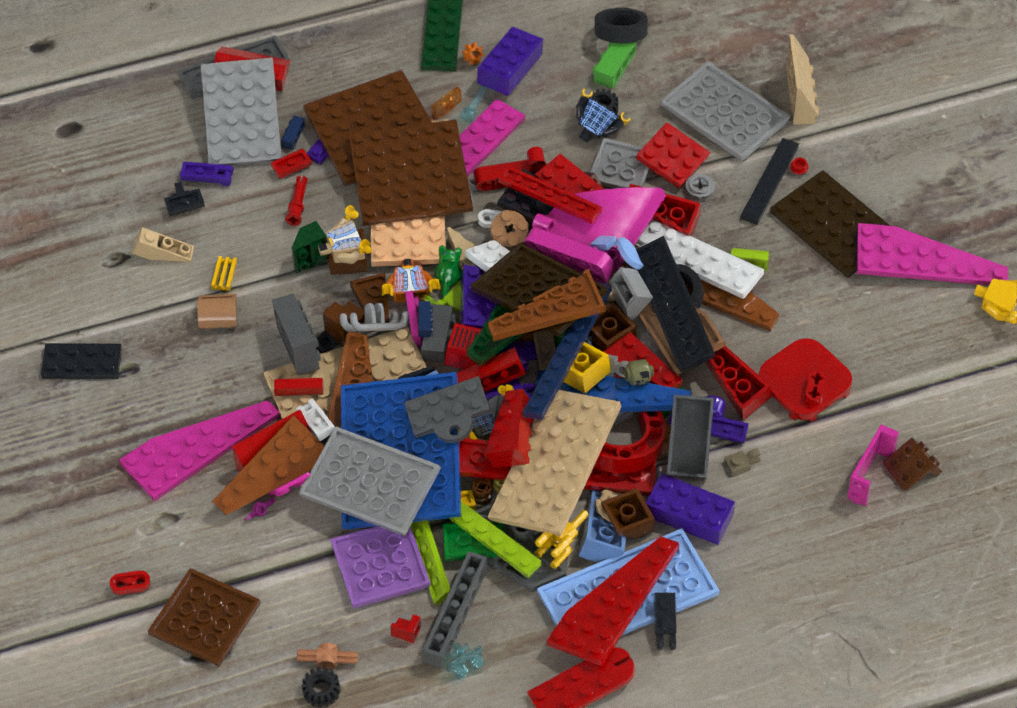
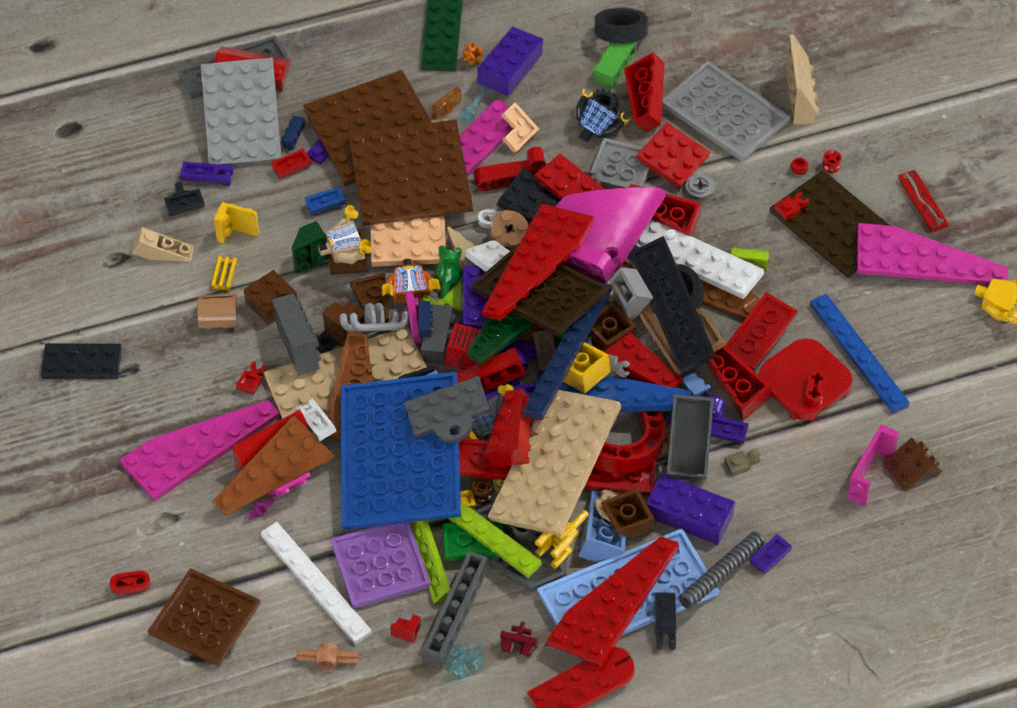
red piece [274,378,324,396] -> none
red pin [285,175,308,226] -> none
light grey plate [299,427,441,536] -> none
black tyre [302,667,340,708] -> none
dark orange wing [488,269,606,341] -> none
red plate [498,165,602,224] -> none
light blue tile [590,236,616,251] -> none
light blue arm [614,237,644,270] -> none
olive head [624,359,654,386] -> none
black tile [741,138,799,225] -> none
none -> yellow bracket [214,202,259,243]
none -> red plate [236,361,265,395]
none -> reddish brown brick [244,270,298,326]
none -> white plate [261,522,372,645]
none -> blue plate [305,187,346,216]
none -> red wing [482,204,594,321]
none -> dark red hips [500,621,539,657]
none -> light nougat plate [501,103,539,153]
none -> red wedge [624,52,665,133]
none -> dark grey piece [678,531,765,609]
none -> medium blue brick [682,373,711,397]
none -> red plate [725,292,798,371]
none -> dark purple plate [750,534,792,575]
none -> red plate [774,192,809,220]
none -> blue plate [810,293,910,414]
none -> red wheel [822,150,842,173]
none -> red tile [898,170,948,232]

